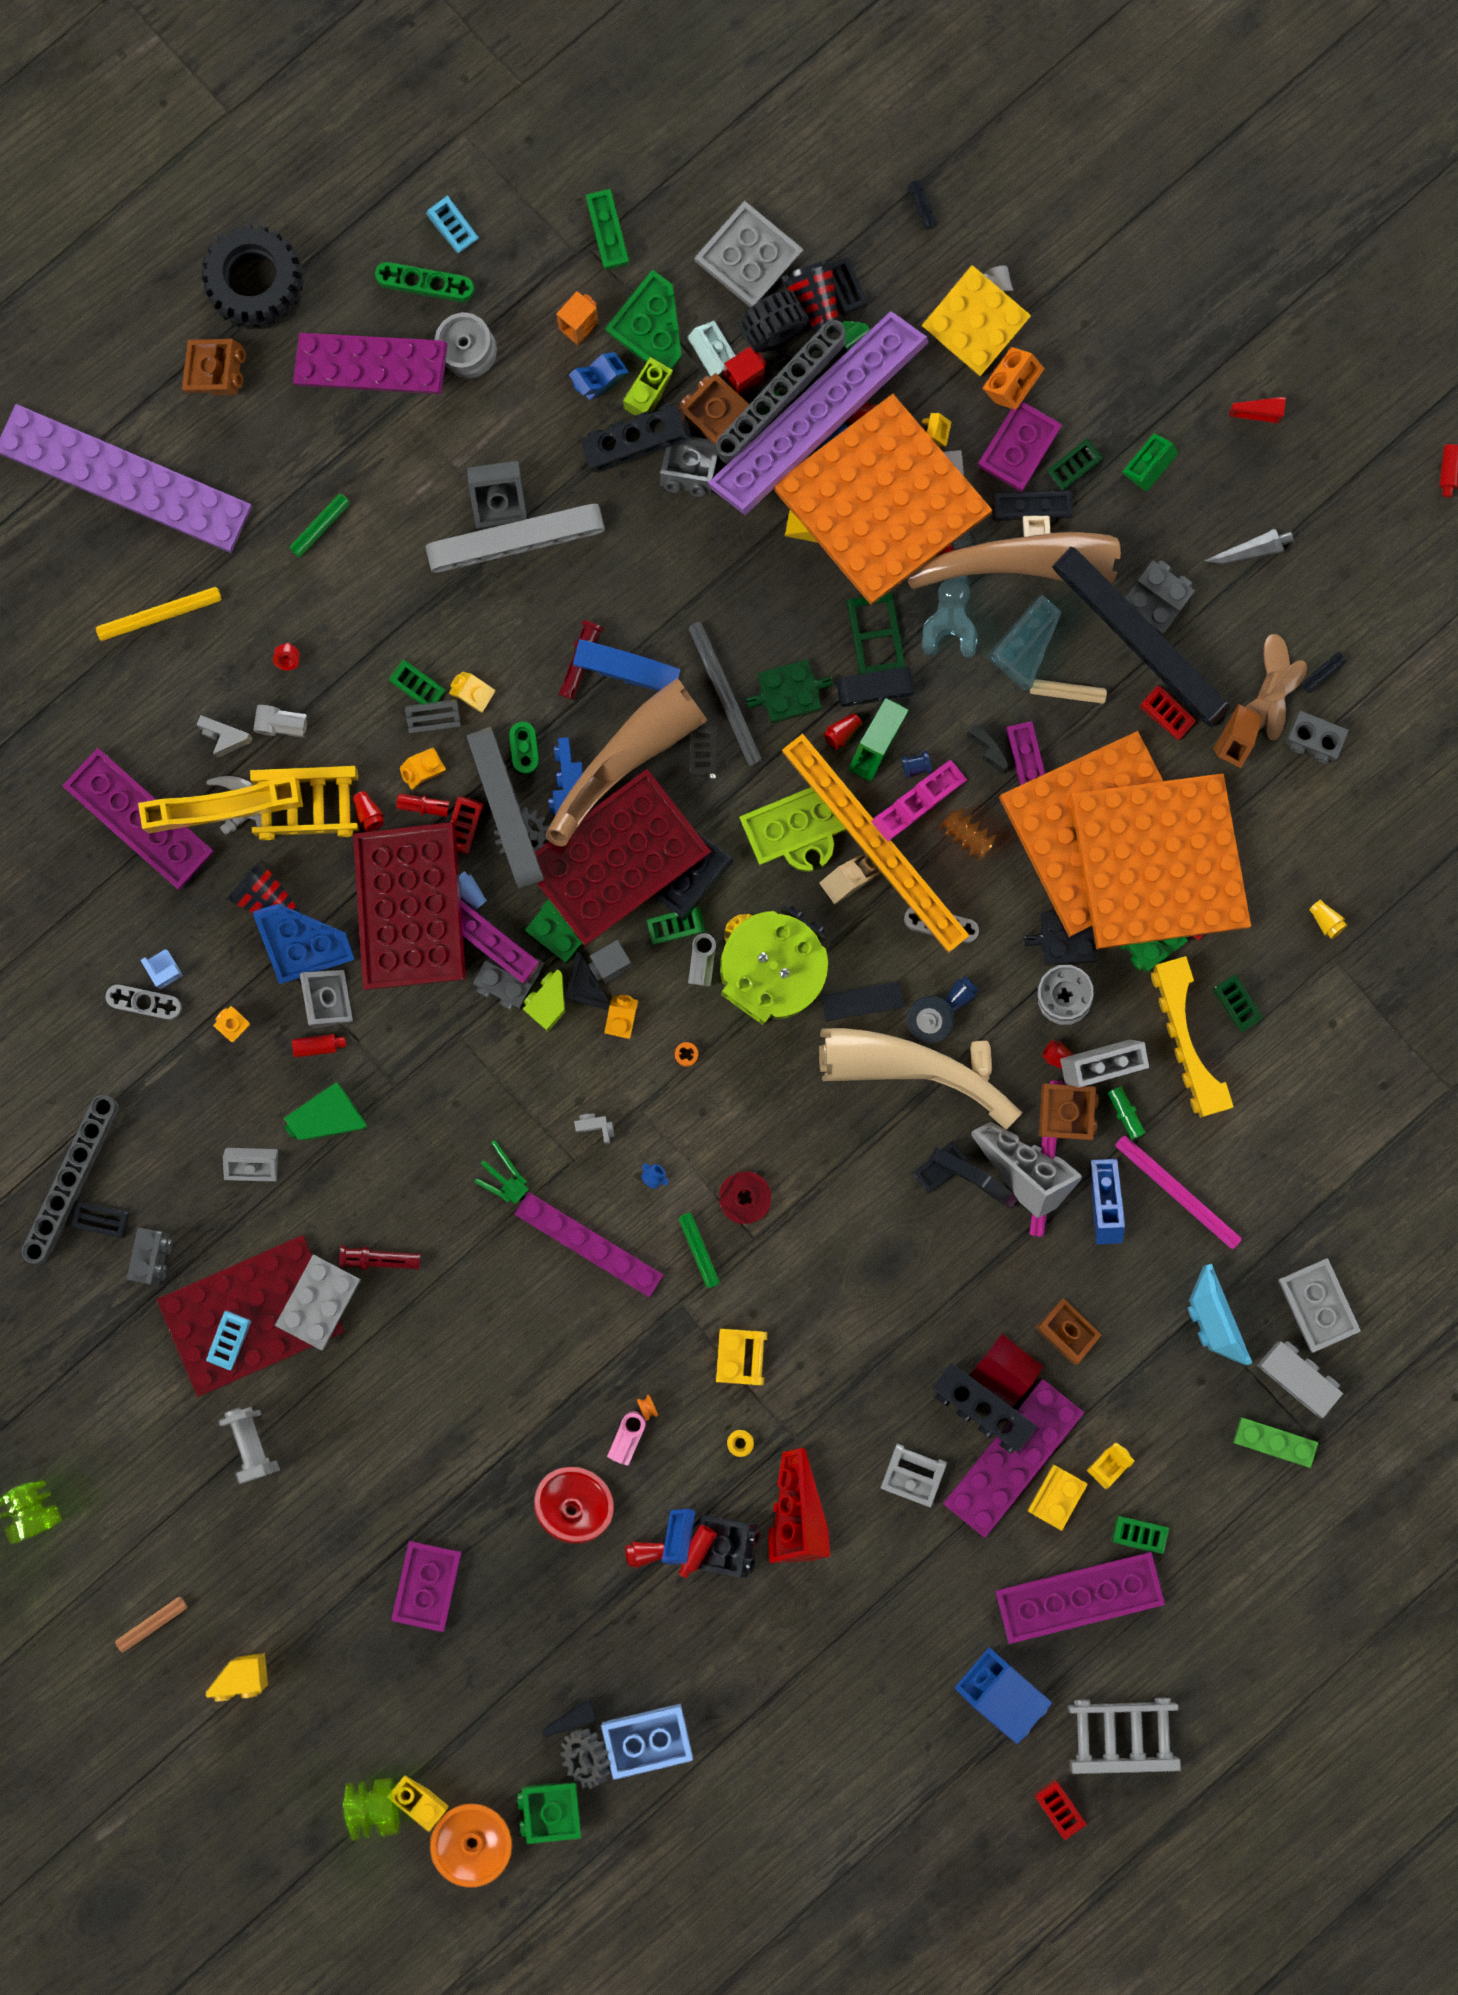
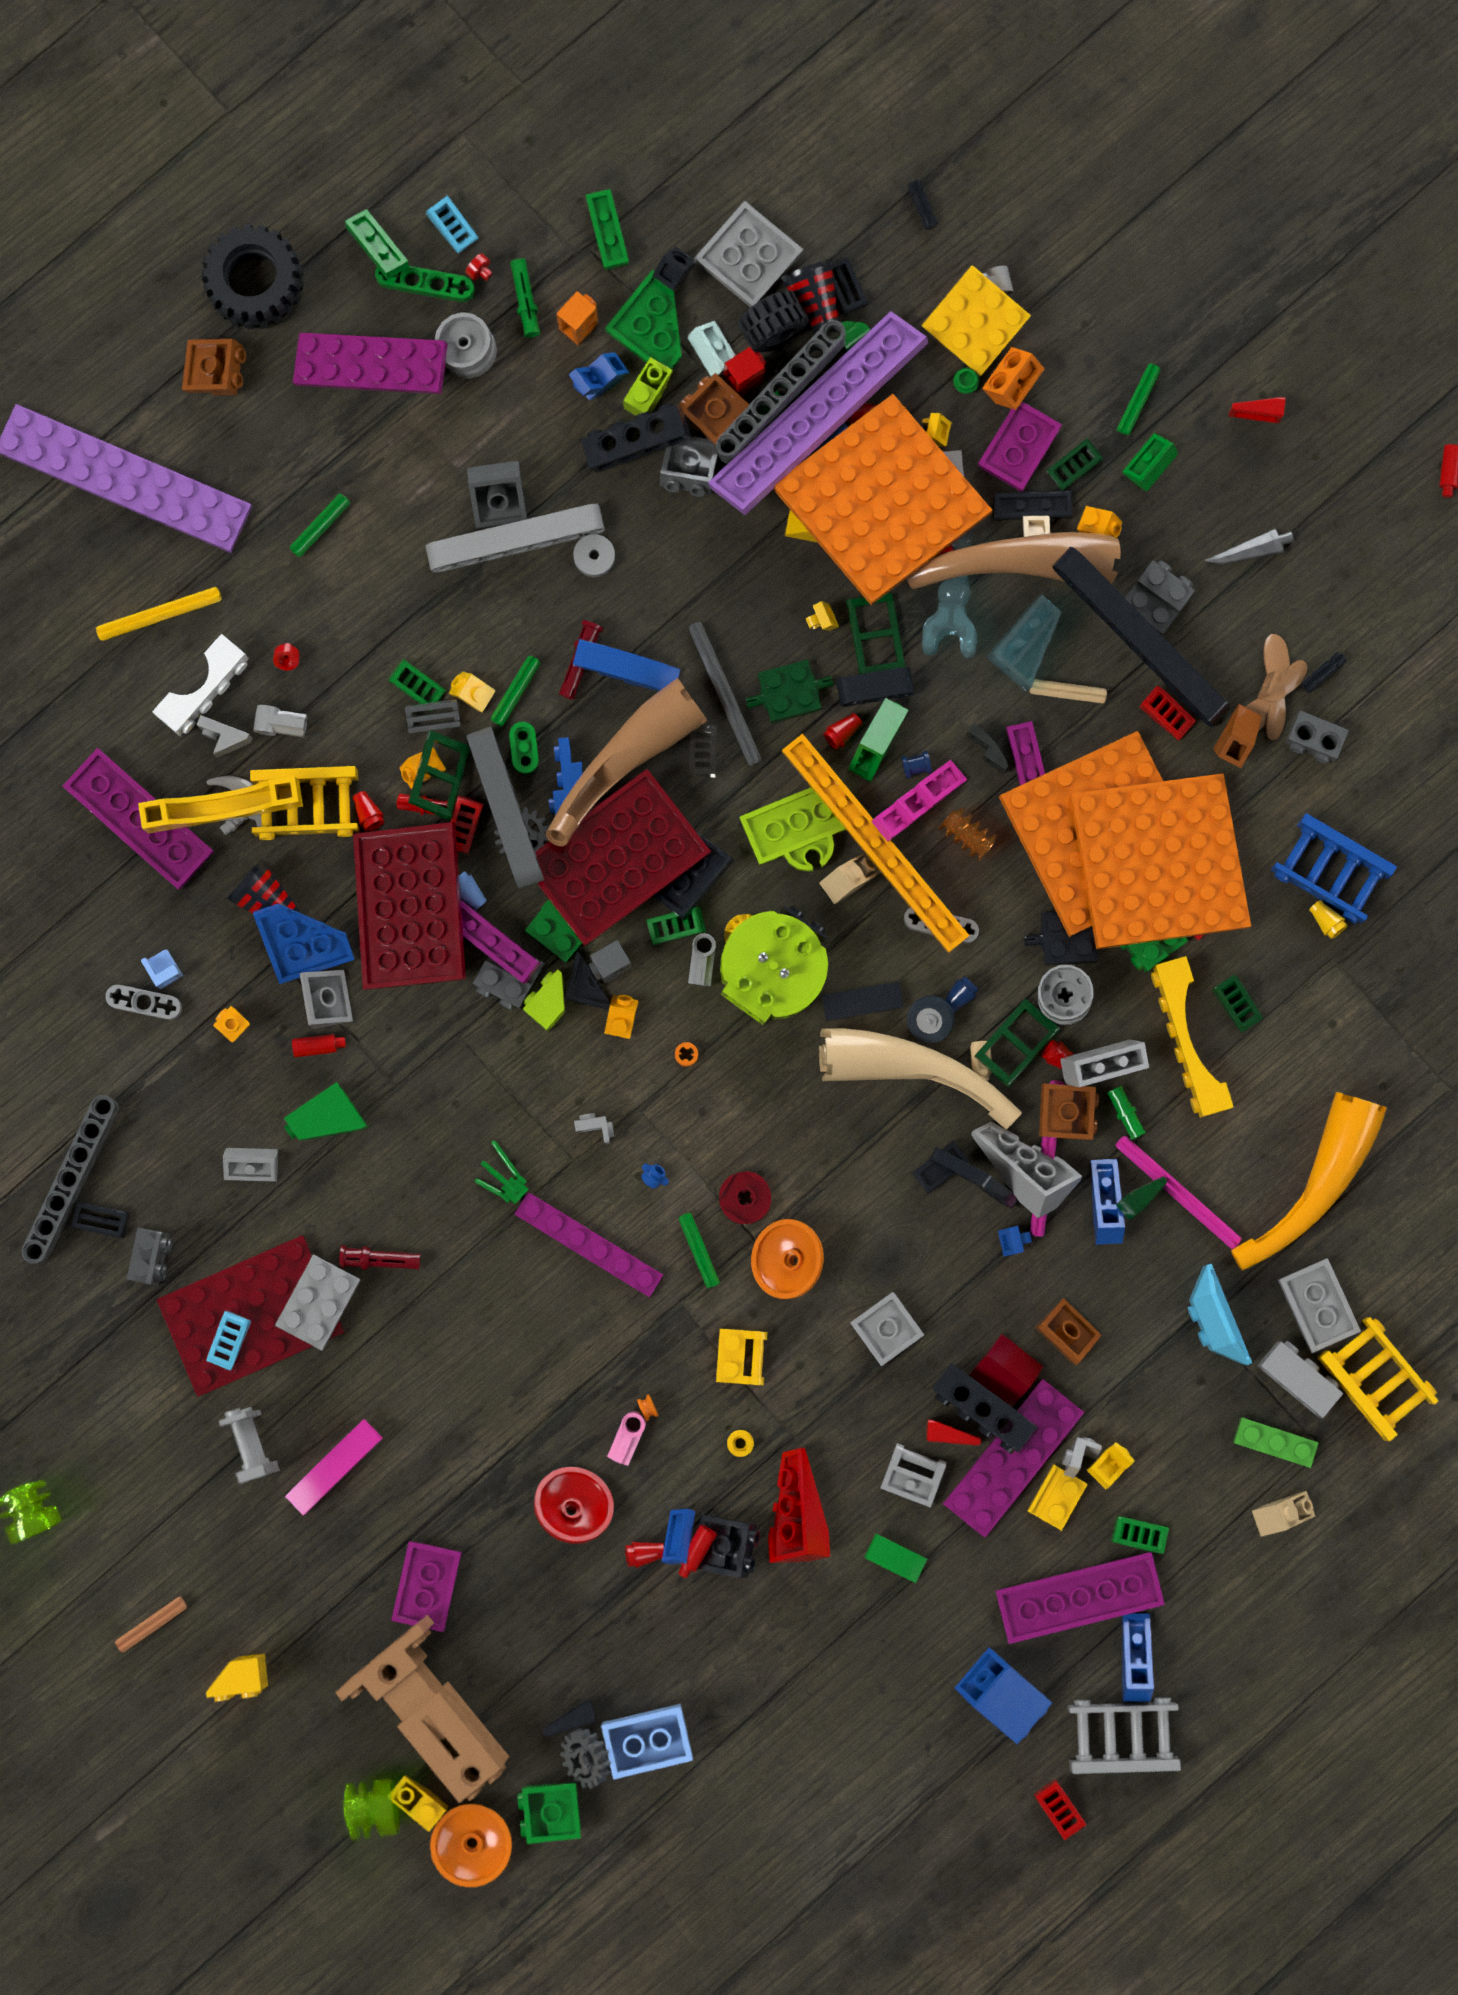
none -> white arch [152,634,248,736]
none -> dark pink slope [285,1419,383,1516]
none -> medium nougat brick [336,1614,509,1803]
none -> plate [345,209,409,279]
none -> dark green window [408,730,471,820]
none -> red tile [465,253,493,281]
none -> green axle [491,655,540,726]
none -> green pin [510,259,540,338]
none -> light grey piece [573,534,615,577]
none -> black brick [652,246,696,291]
none -> orange dish [751,1219,824,1299]
none -> yellow tile [806,601,839,631]
none -> light grey plate [850,1292,924,1366]
none -> green slope [864,1534,927,1583]
none -> red slope [926,1419,981,1446]
none -> green plate [953,368,979,394]
none -> dark green window [974,998,1060,1088]
none -> blue tile [998,1226,1032,1256]
none -> light grey bracket [1062,1437,1102,1478]
none -> light orange bracket [1077,506,1122,538]
none -> dark green slope [1116,1176,1167,1219]
none -> green axle [1117,363,1161,436]
none -> blue slope [1122,1613,1154,1702]
none -> light orange brick [1231,1092,1387,1271]
none -> tan slope [1252,1491,1315,1536]
none -> blue fence [1271,813,1397,924]
none -> yellow fence [1316,1317,1438,1442]

